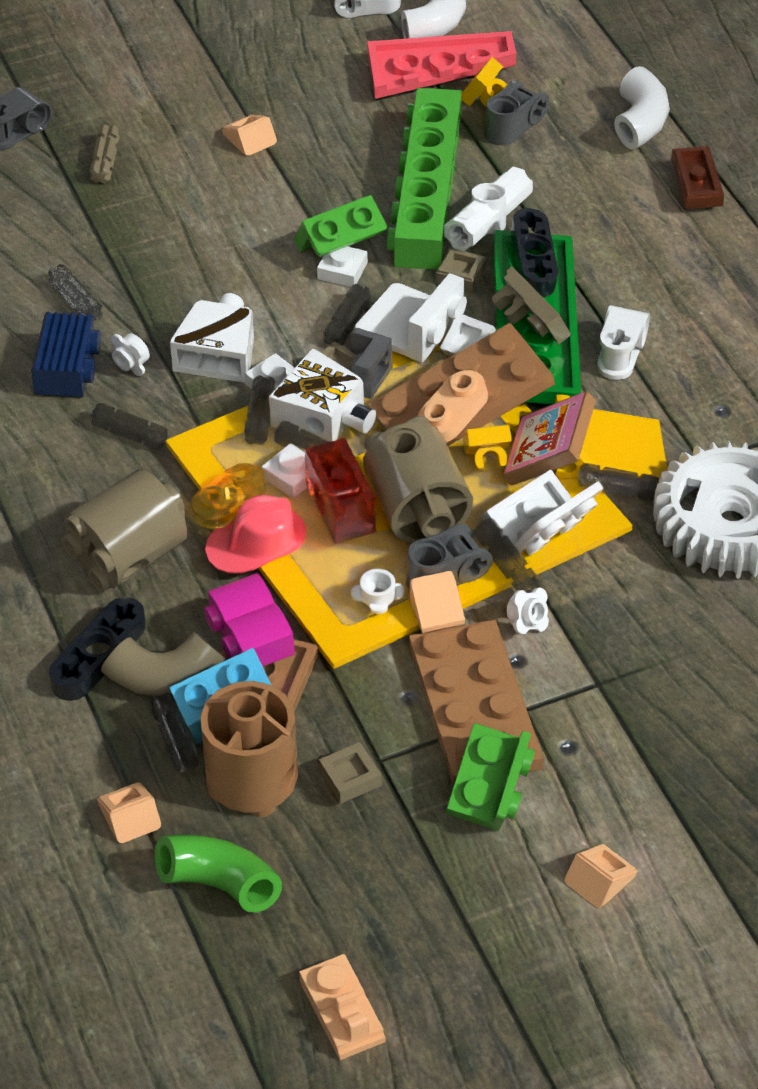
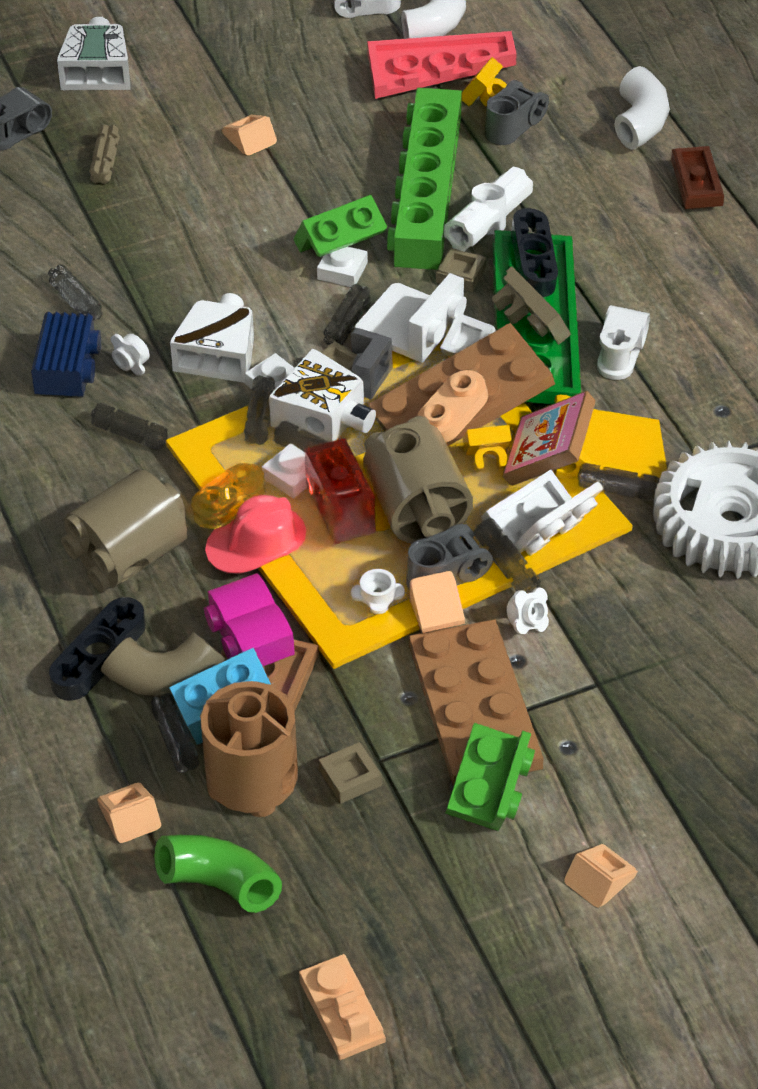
none -> white torso [57,17,130,90]

